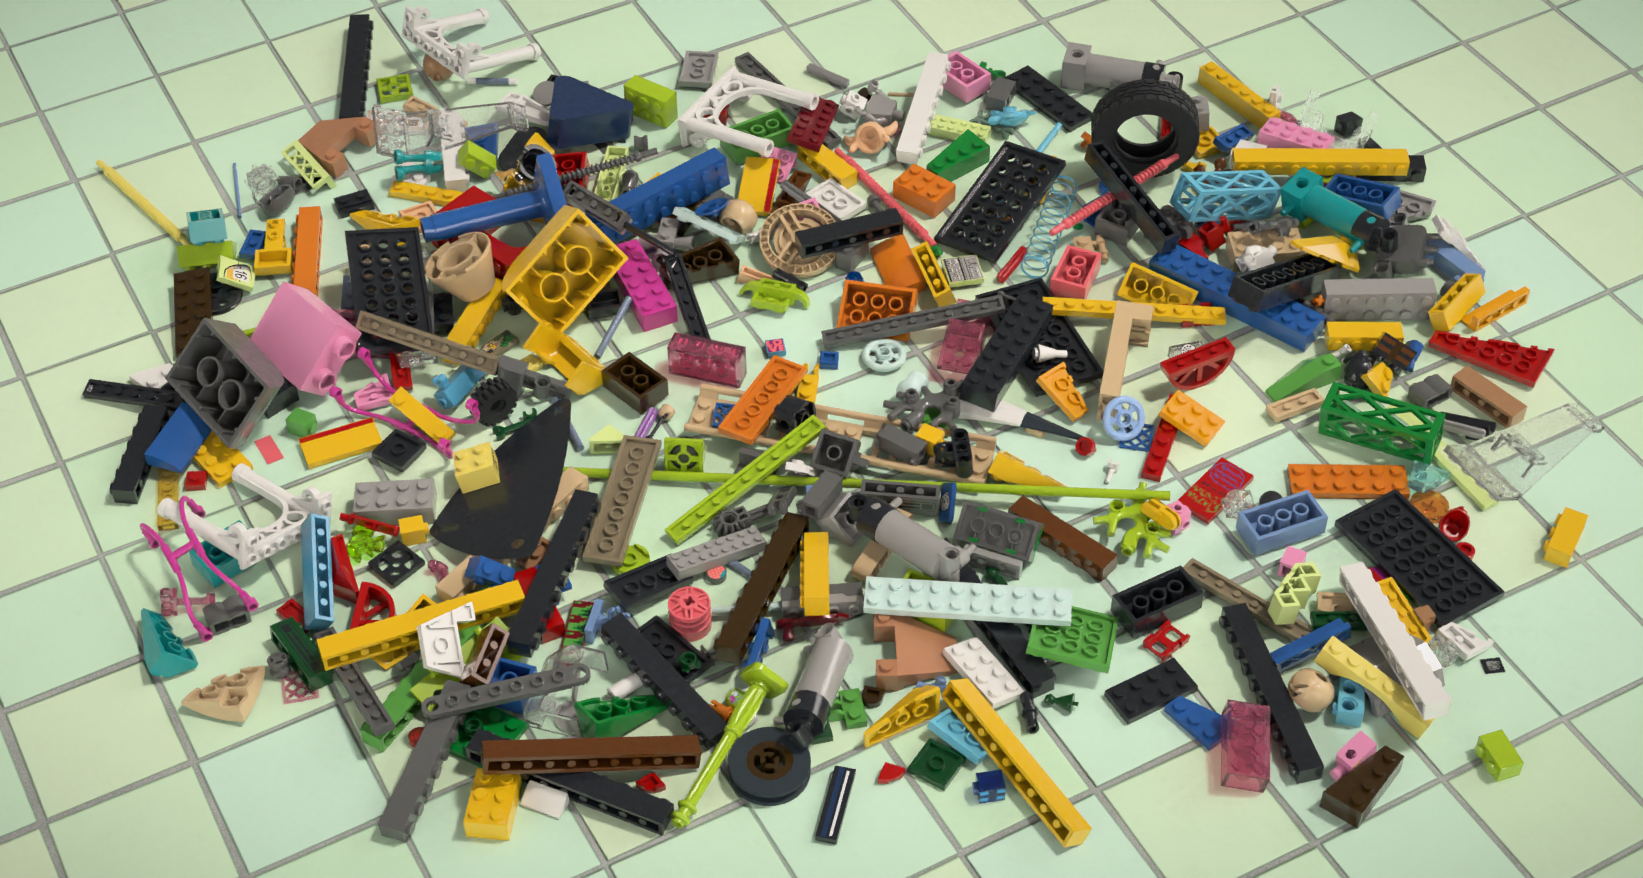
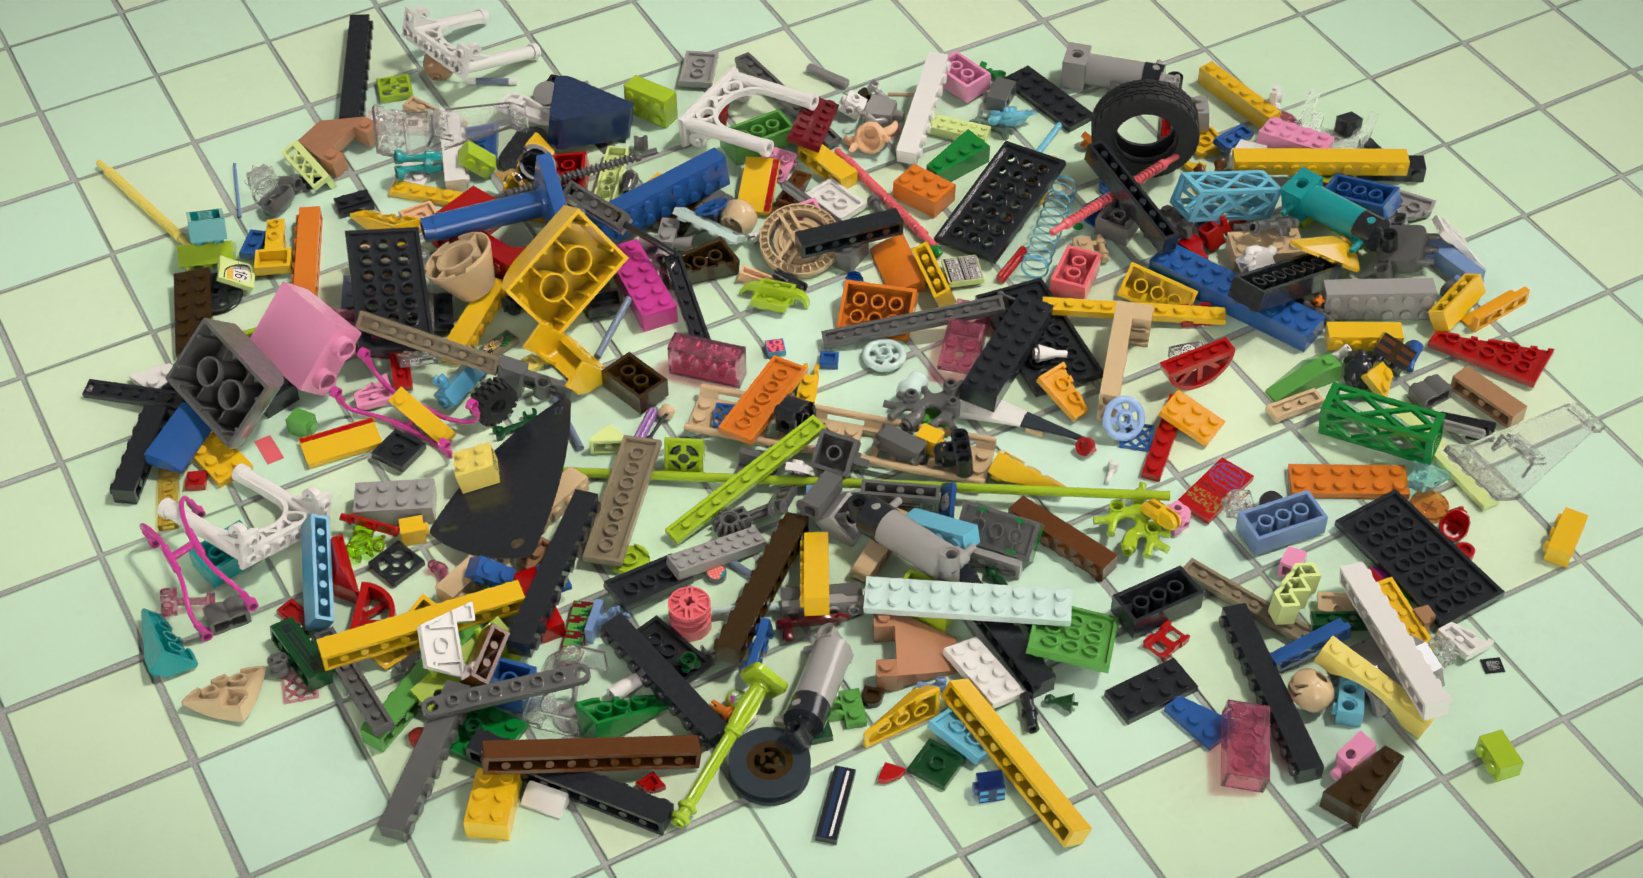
none -> medium azure brick [906,508,980,549]

